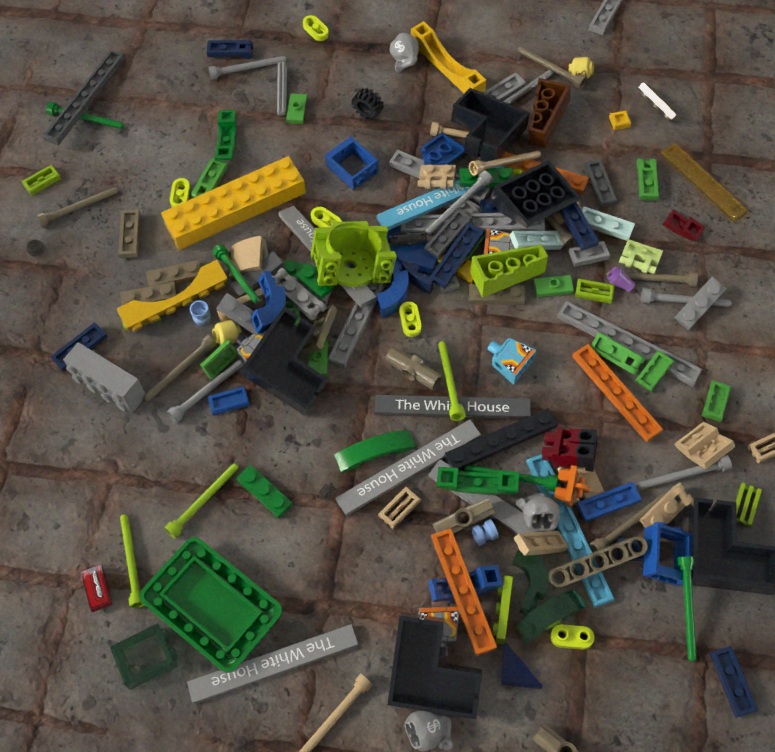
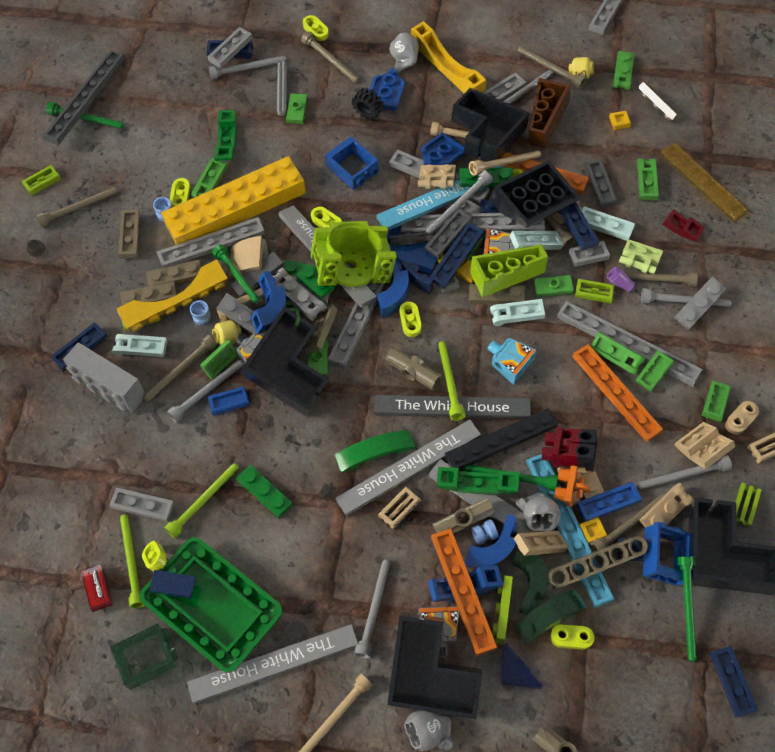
none -> light grey plate [109,487,175,522]
none -> light aqua plate [112,334,167,357]
none -> neon yellow plate [142,541,167,572]
none -> dark blue tile [149,570,197,599]
none -> light blue wheel [153,197,172,222]
none -> light grey plate [157,217,265,268]
none -> light grey plate [208,27,253,69]
none -> dark tan piece [301,31,359,83]
none -> light grey piece [354,559,390,659]
none -> blue tile [369,68,406,111]
none -> blue arch [464,514,518,569]
none -> light aqua plate [490,299,545,326]
none -> yellow tile [579,517,607,544]
none -> bright green plate [613,51,635,90]
none -> tan plate [725,401,759,435]

